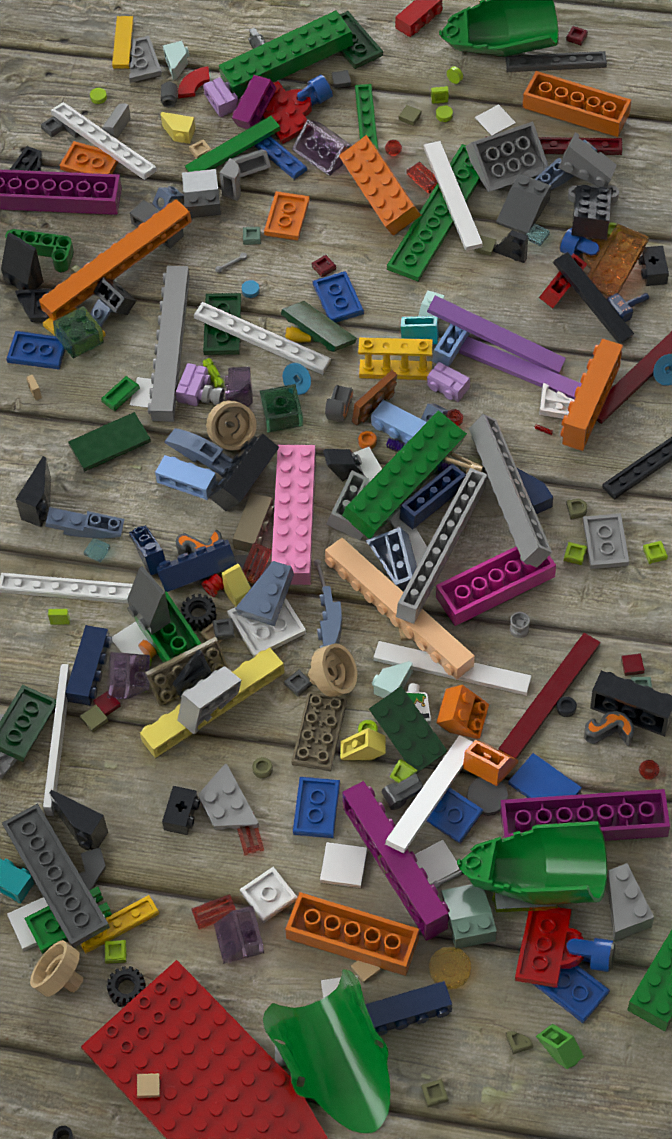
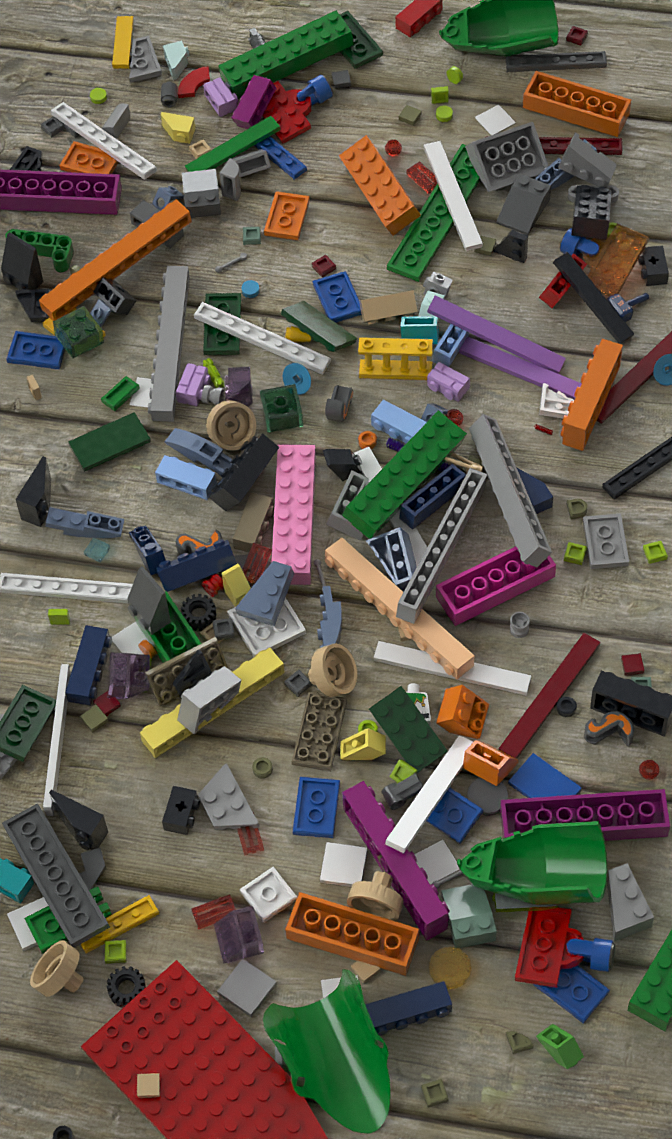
clear purple slope [291,120,352,176] -> none
dark orange plate [352,370,398,426] -> none
green tile [355,84,378,150] -> none
light aqua slope [372,661,413,698] -> none
clear light blue tile [526,224,550,246] -> none
none -> light grey tile [217,959,277,1017]
none -> tan piece [347,871,404,921]
none -> tan brick [359,290,418,324]
none -> light grey brick [423,272,453,300]

